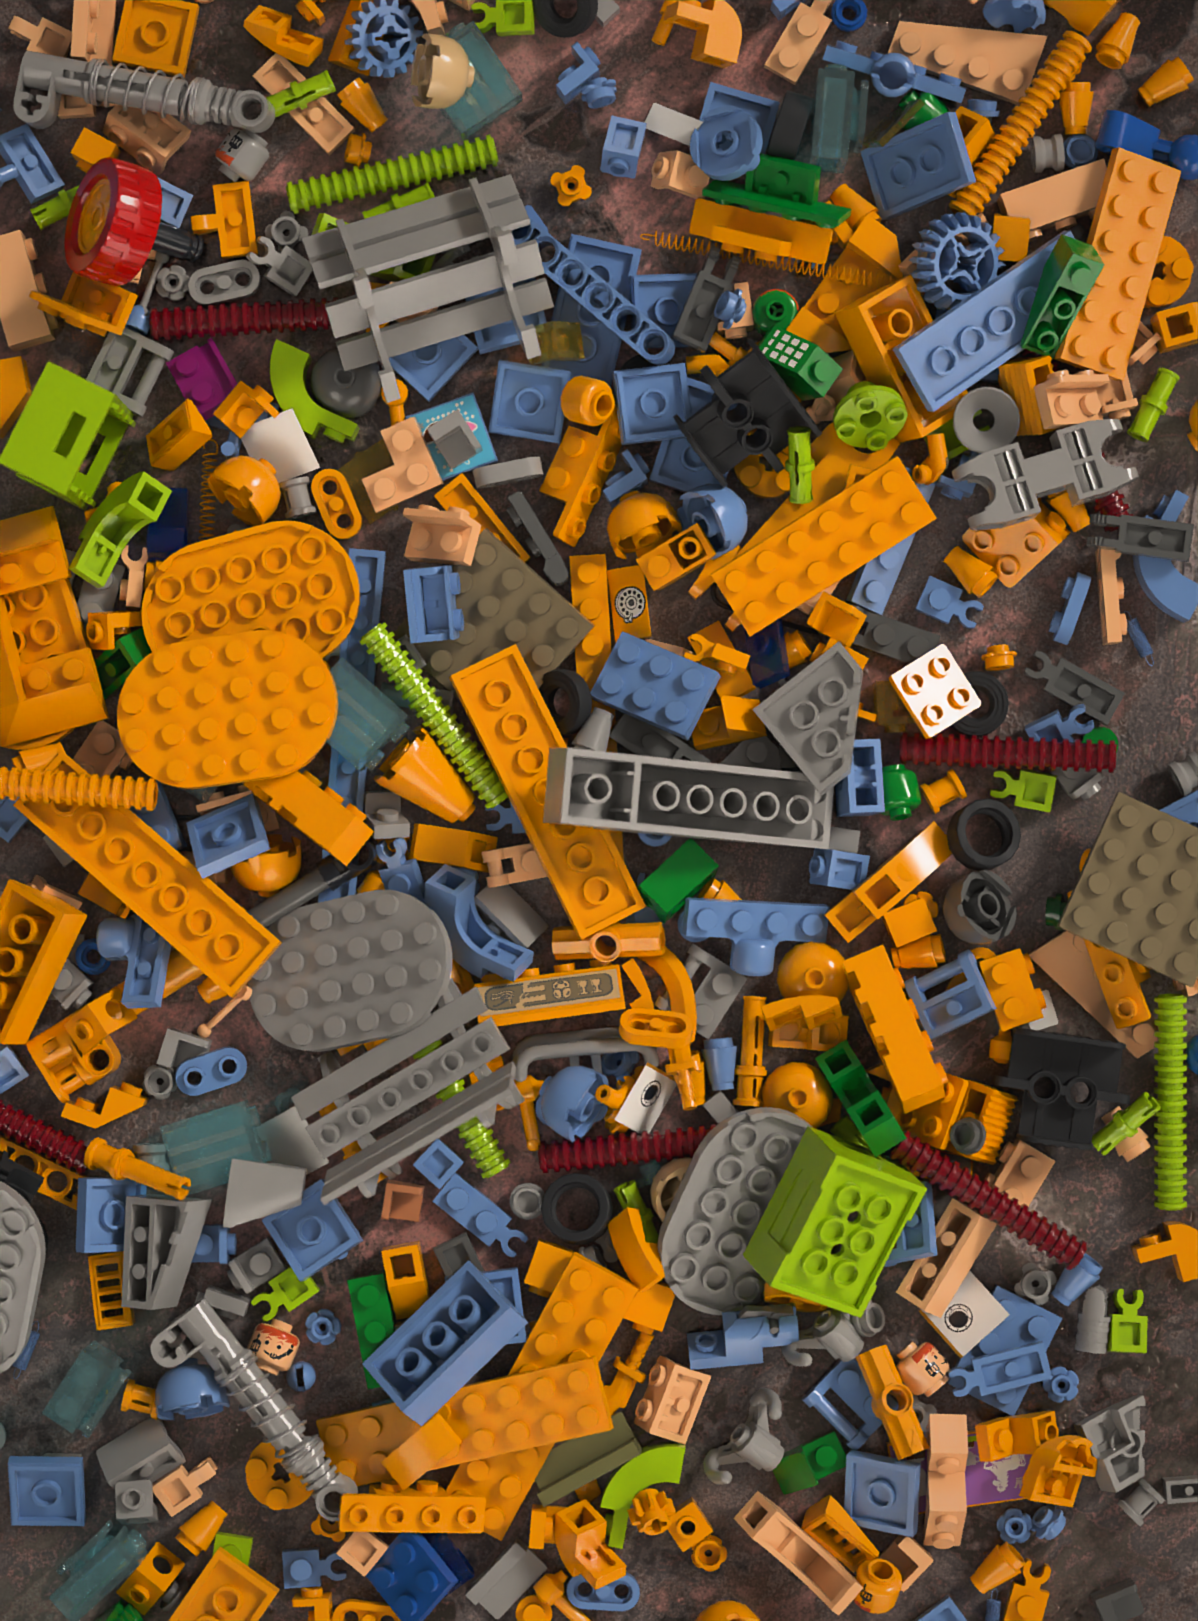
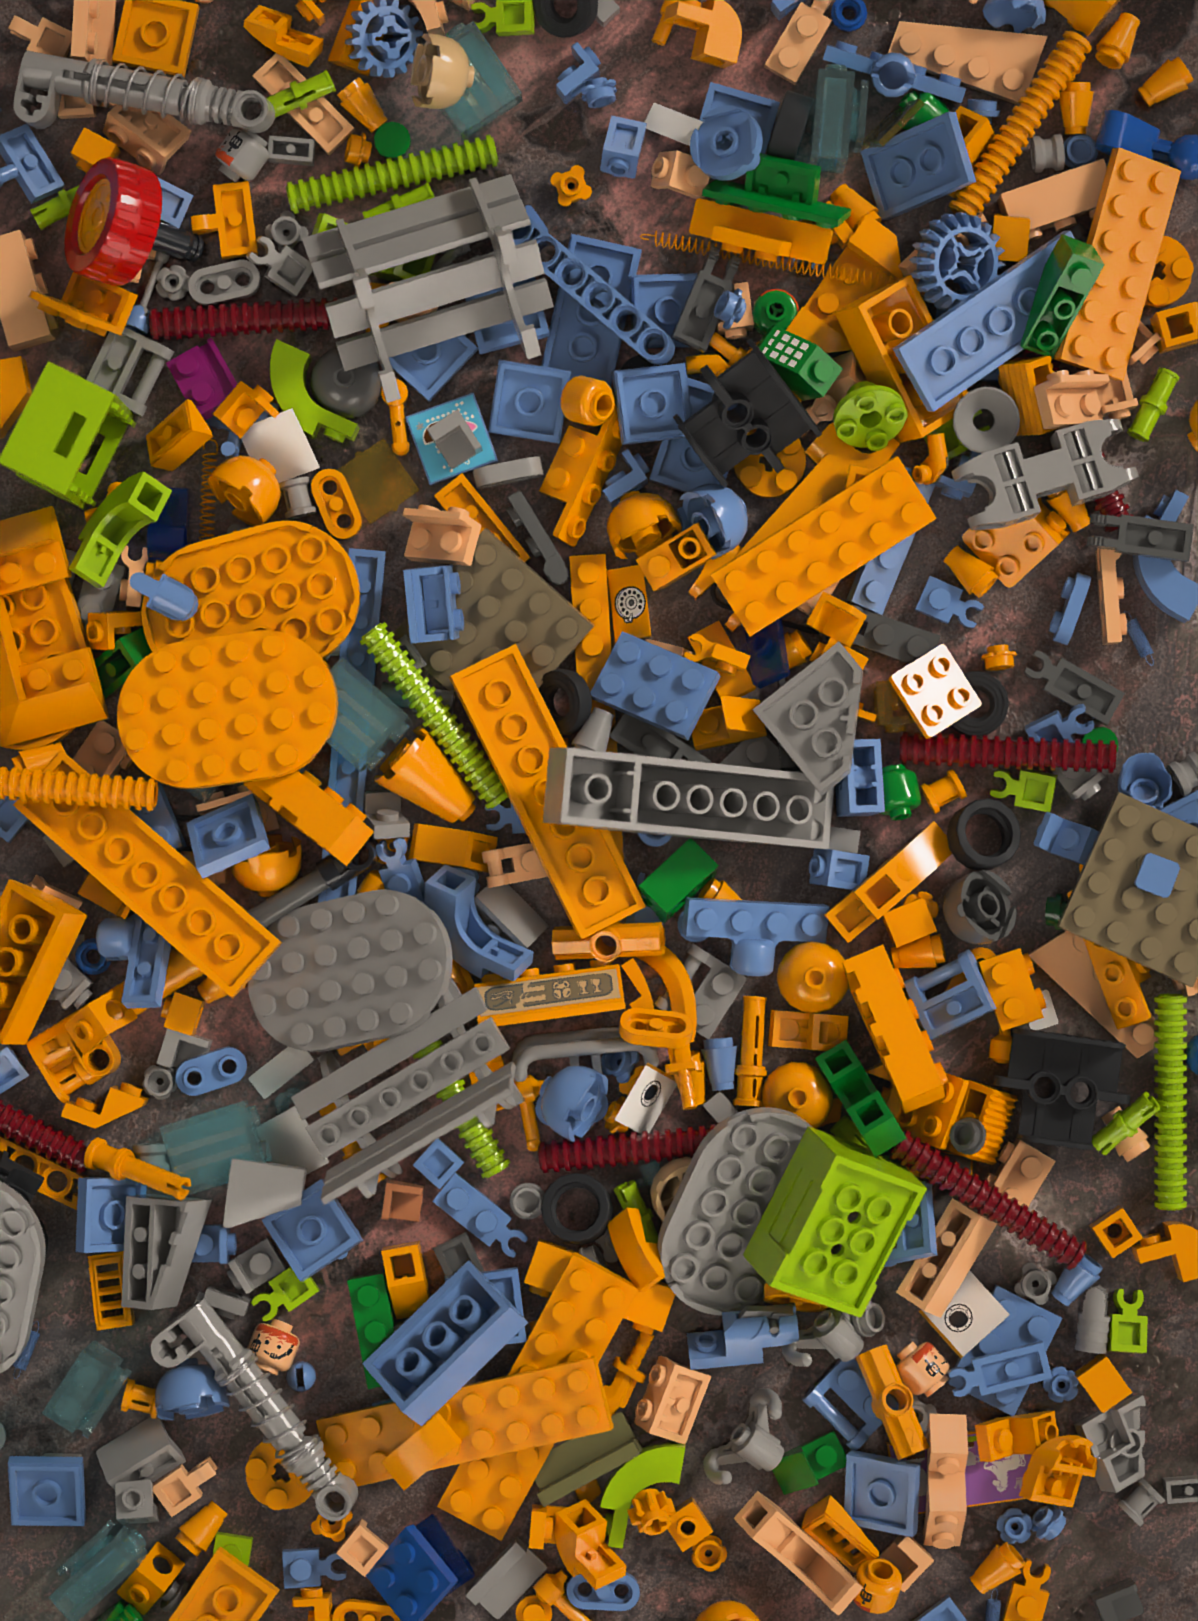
light nougat hinge [197,985,252,1038] -> none
medium blue plate [305,1309,341,1345] -> none
light orange bracket [338,1479,486,1533] -> none
light nougat plate [362,417,444,513] -> none
clear yellow bracket [529,321,585,364] -> none
light orange arm [595,1076,636,1110] -> none
light orange slope [761,995,843,1031] -> none
lime pin [785,426,815,504] -> none
none -> medium blue arm [130,572,199,621]
none -> light orange plate [160,991,206,1036]
none -> white sticker [248,1047,314,1099]
none -> light grey piece [268,135,316,166]
none -> green tile [374,122,411,160]
none -> medium blue bracket [1034,812,1099,865]
none -> light orange panel [1074,1354,1133,1413]
none -> light orange plate [1088,1205,1143,1258]
none -> medium blue hair [1118,753,1173,810]
none -> medium blue piece [1134,853,1180,898]

